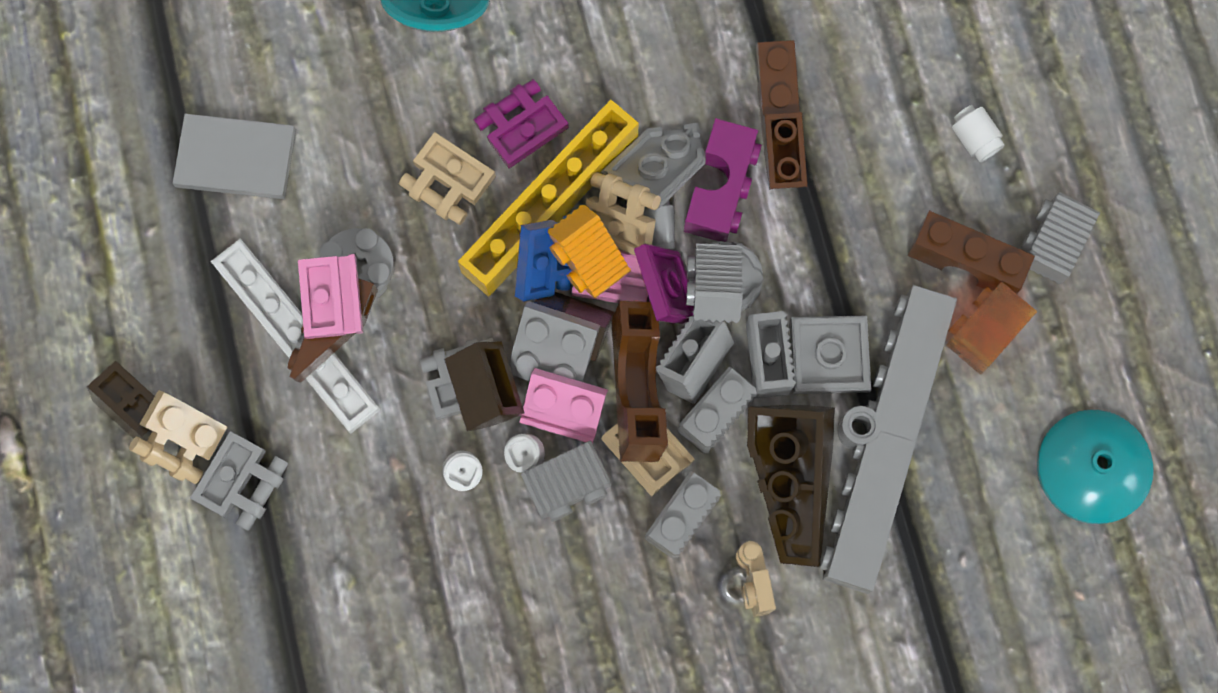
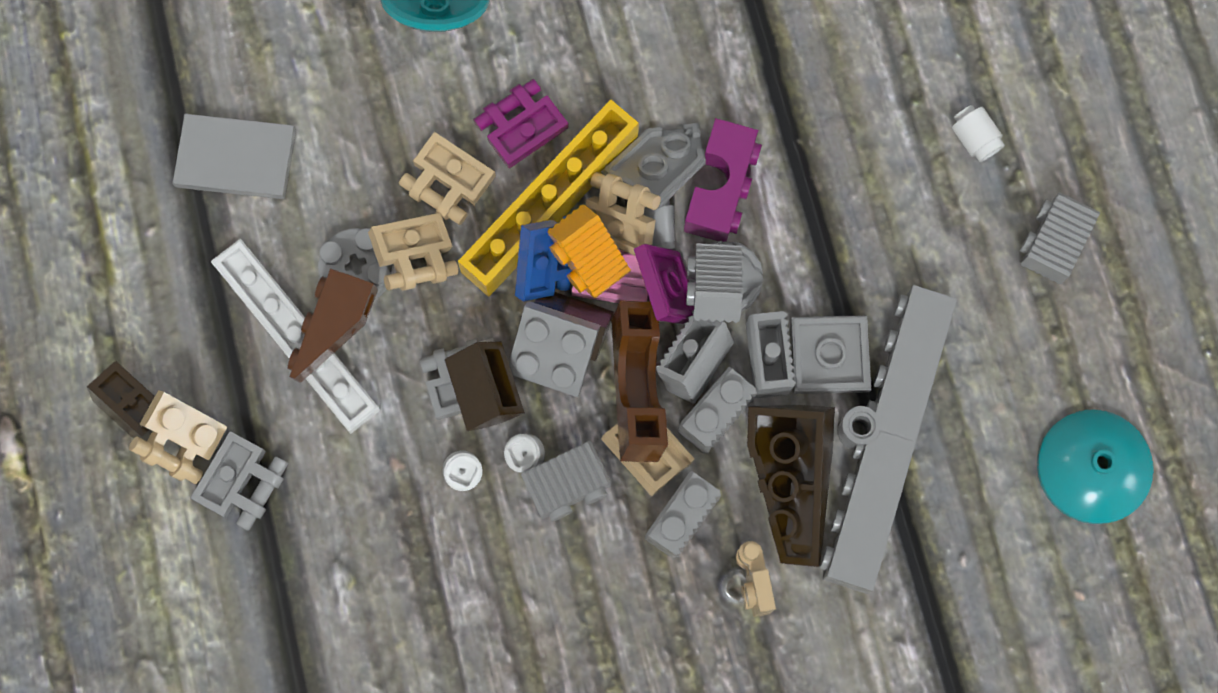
bright pink plate [298,254,363,339] -> none
bright pink plate [519,368,608,444] -> none
reddish brown slope [756,40,807,190] -> none
reddish brown arch [907,210,1035,300] -> none
clear orange brick [946,282,1038,375] -> none
none -> tan plate [368,213,459,291]

